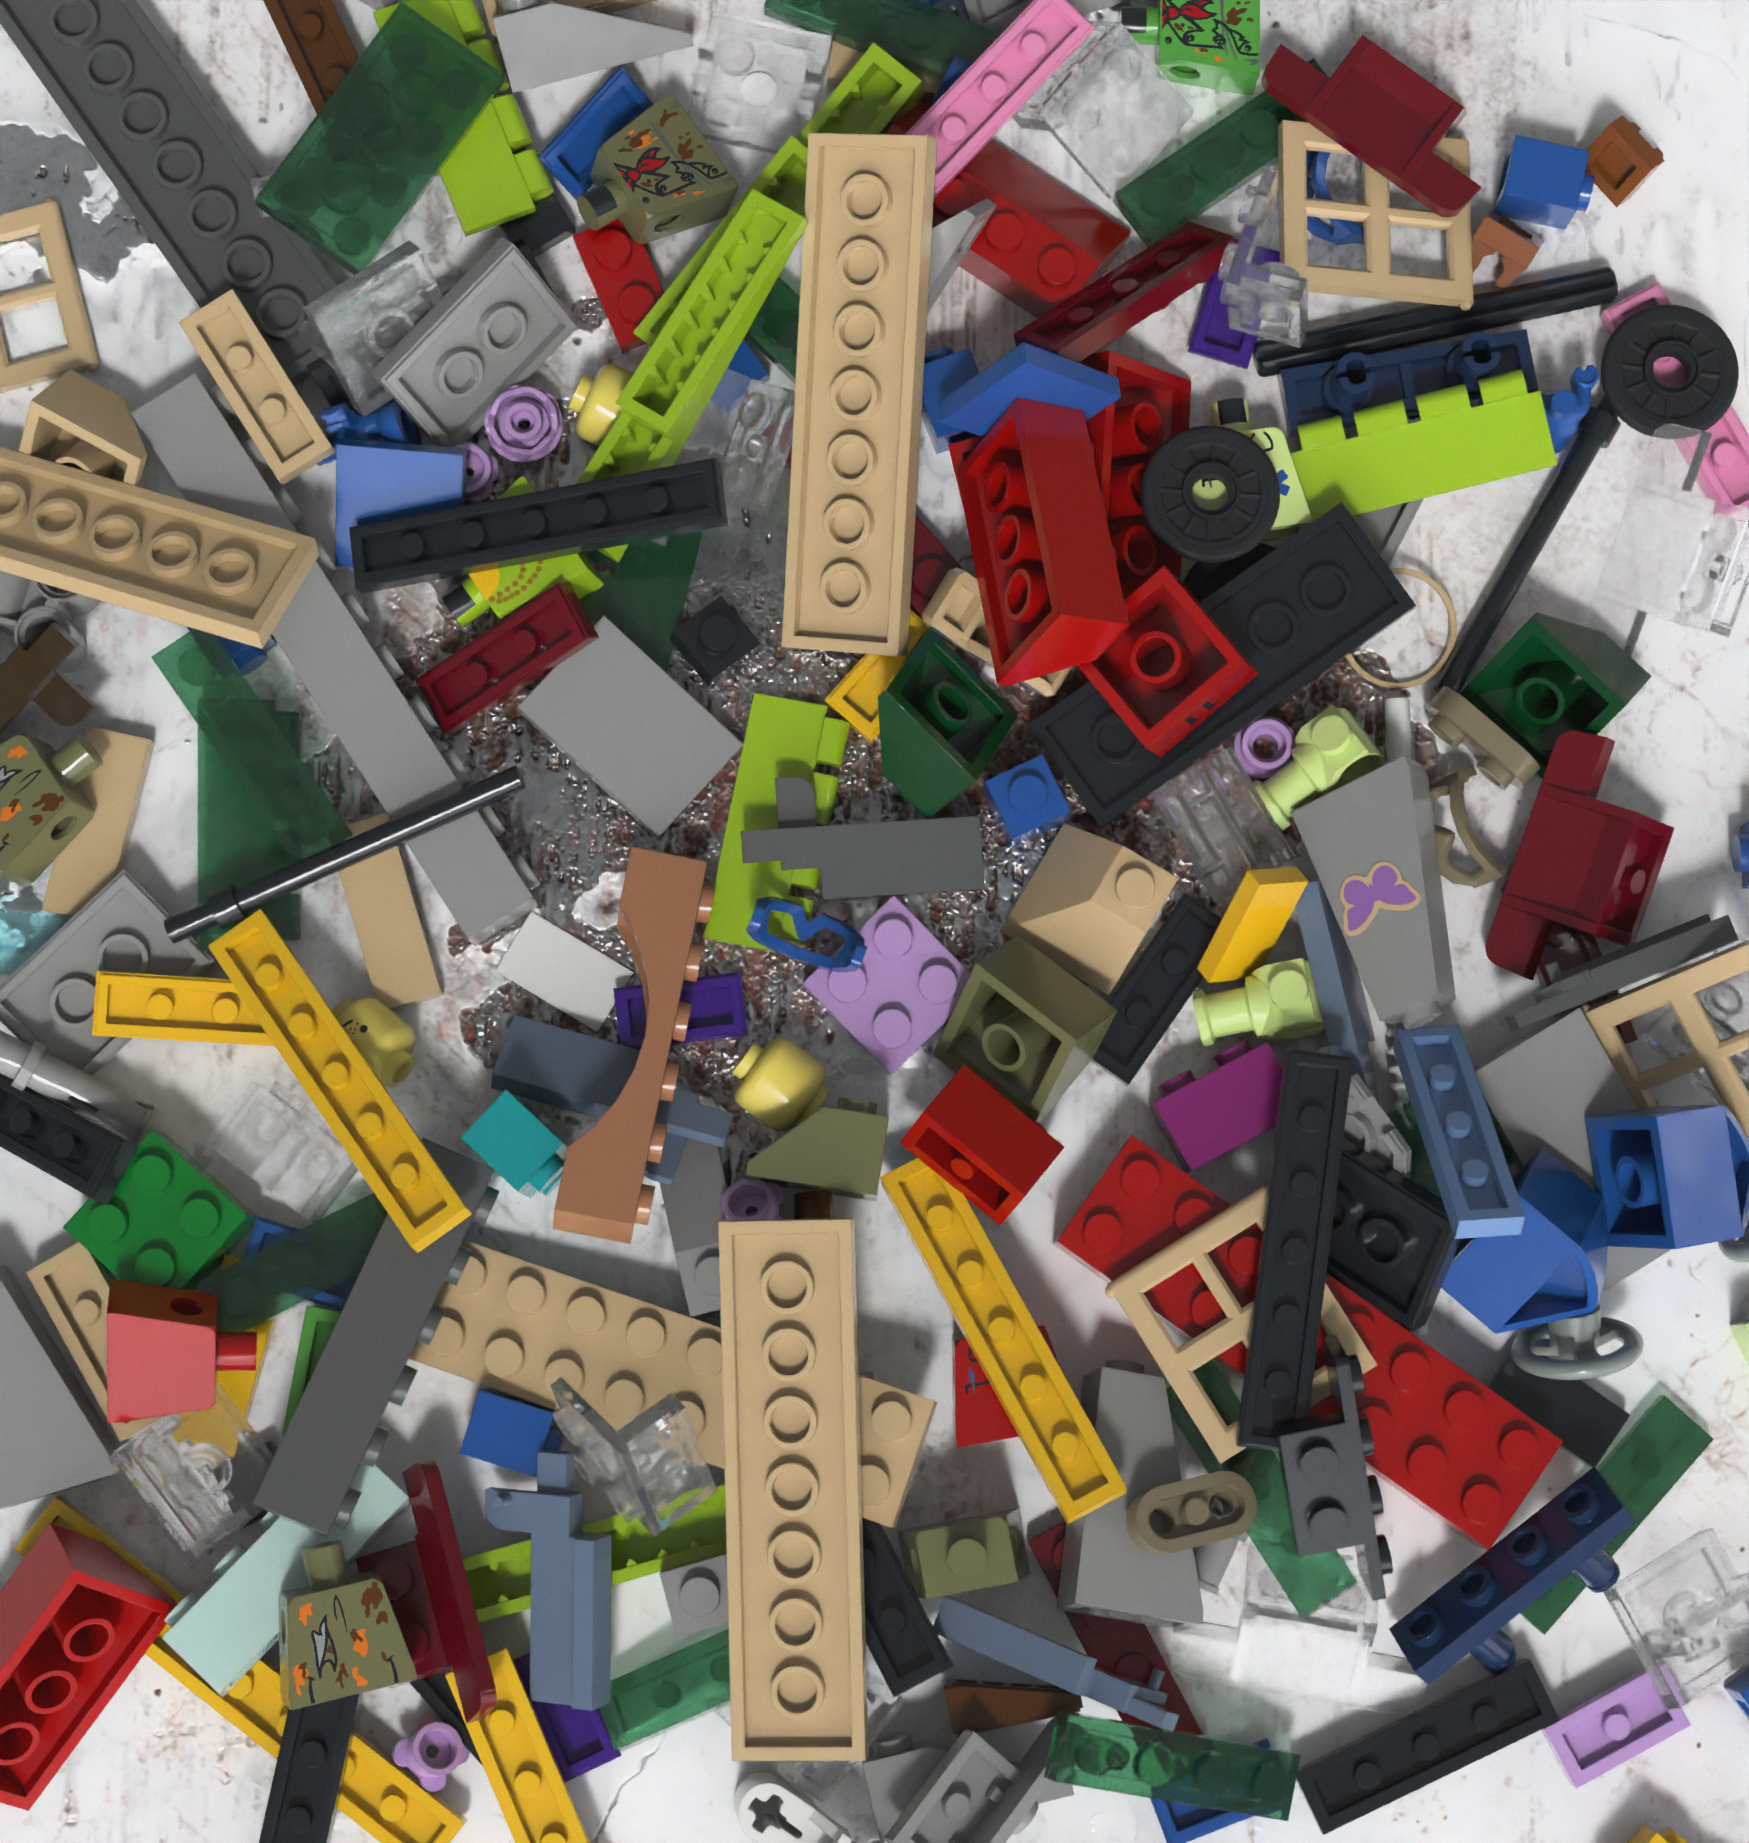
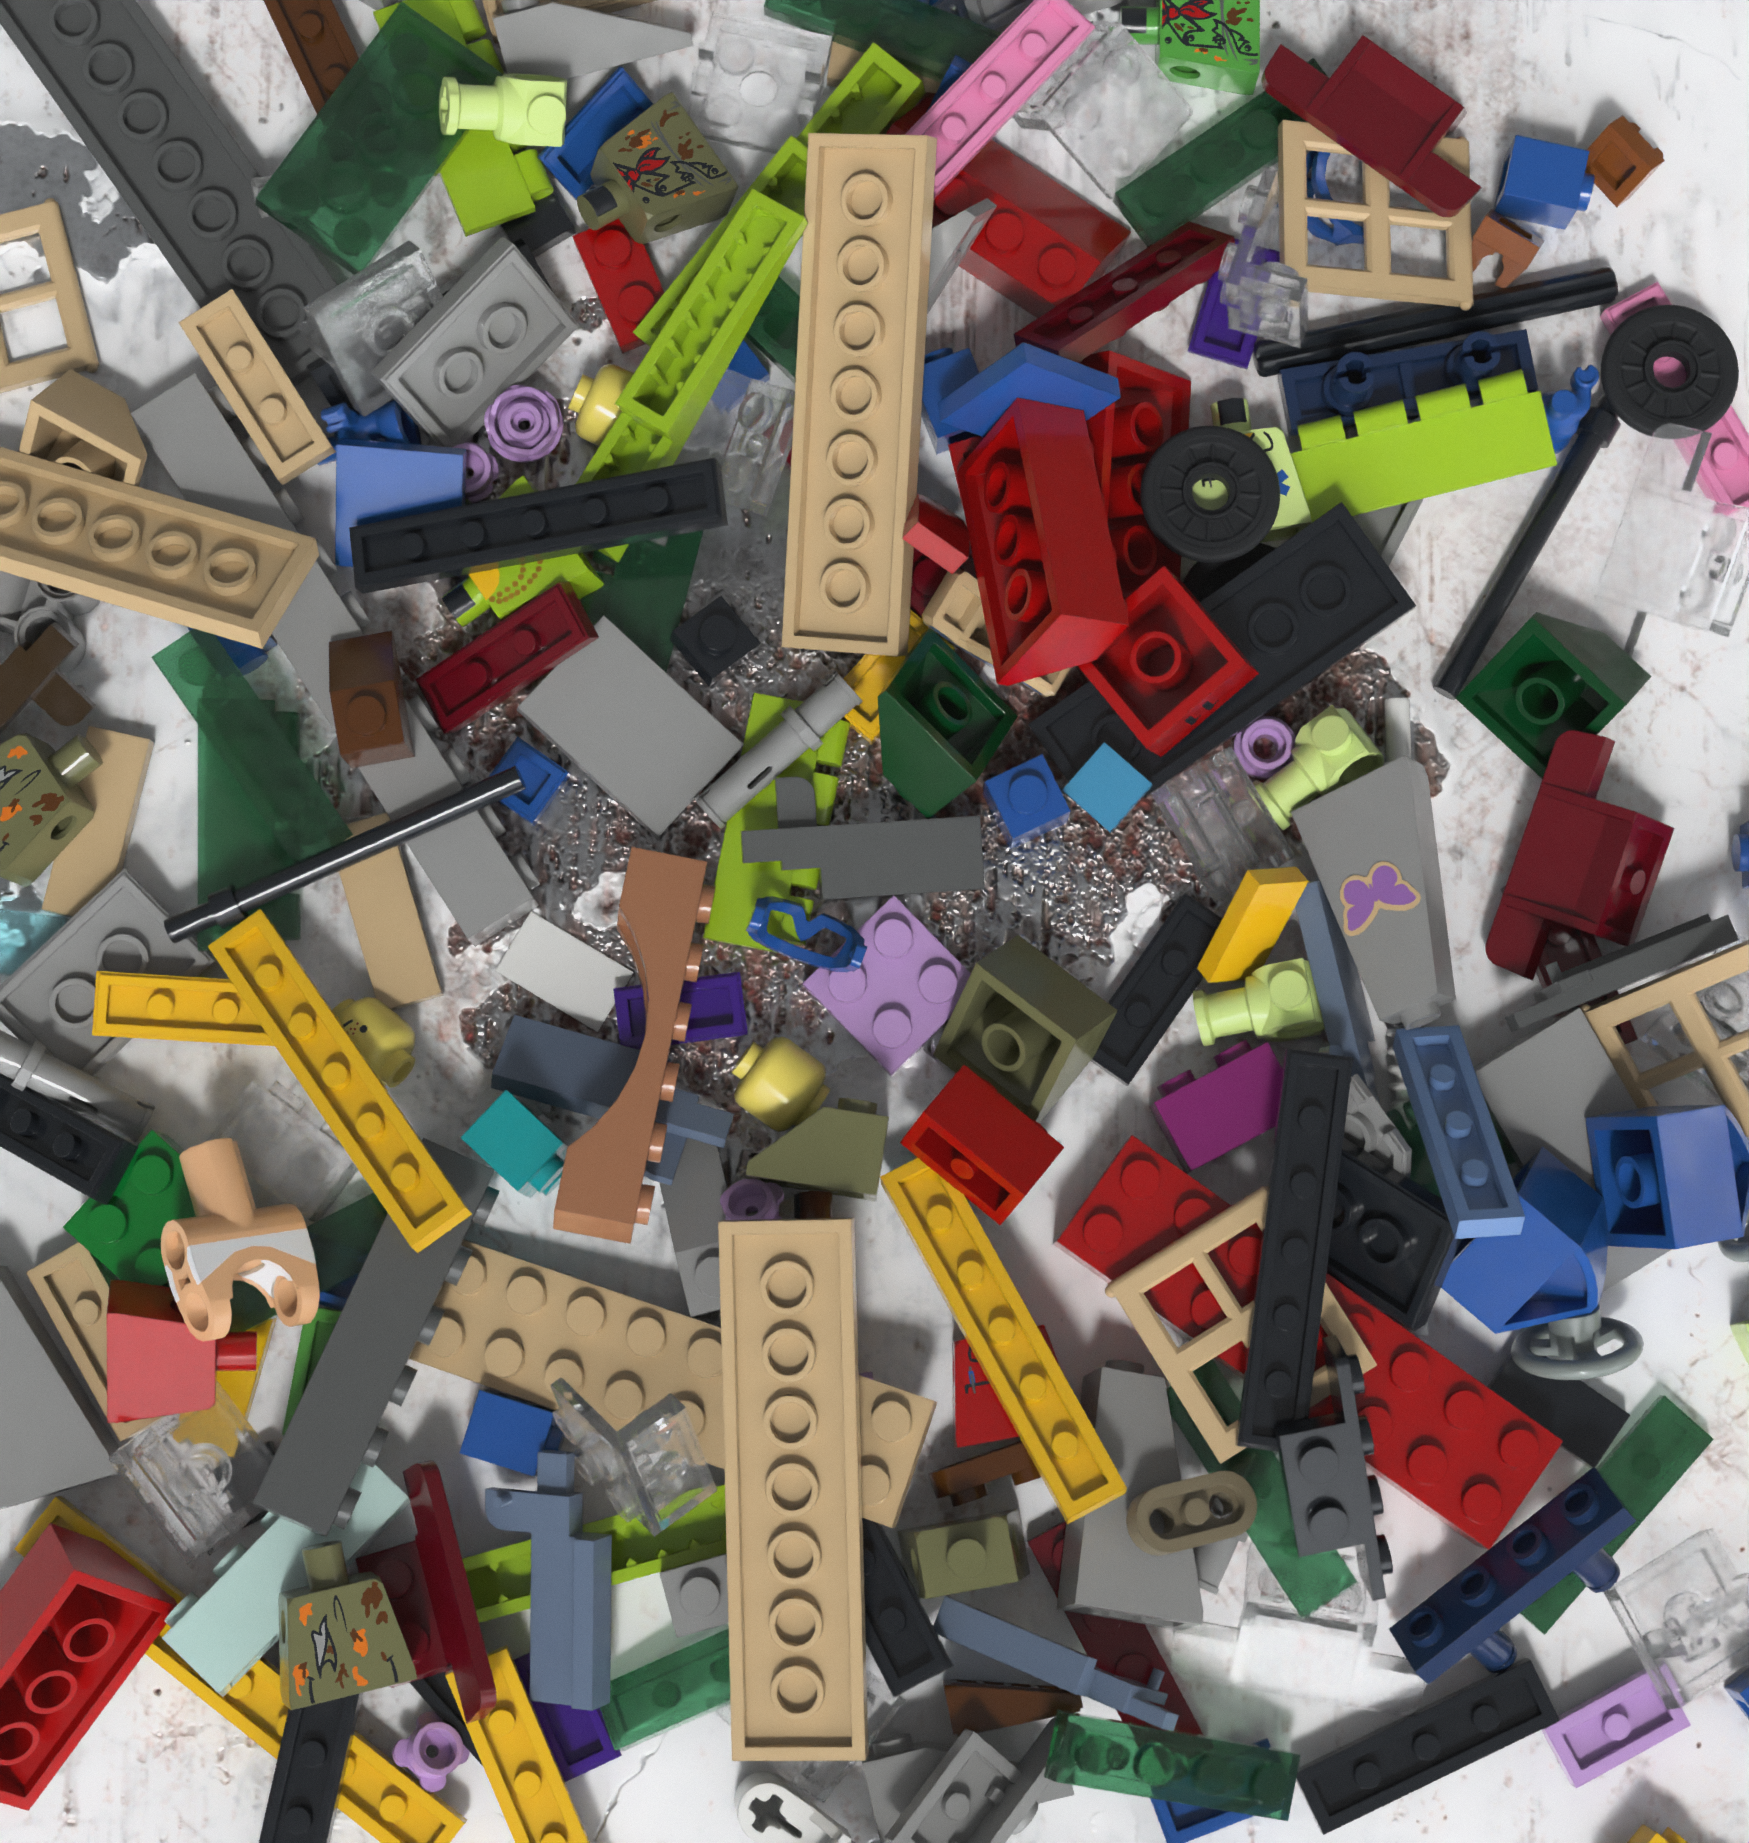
tan slope [999,823,1179,997] -> none
tan piece [1346,568,1457,689] -> none
dark tan plate [1426,686,1540,790] -> none
dark tan helmet [1429,765,1514,888] -> none
none -> light nougat connector [161,1138,320,1342]
none -> reddish brown slope [329,631,415,768]
none -> yellowish green connector [439,73,567,147]
none -> blue tile [489,737,571,826]
none -> light grey pin [694,671,863,829]
none -> slope [902,494,969,574]
none -> reddish brown plate [928,1441,1041,1507]
none -> dark azure tile [1062,742,1153,833]

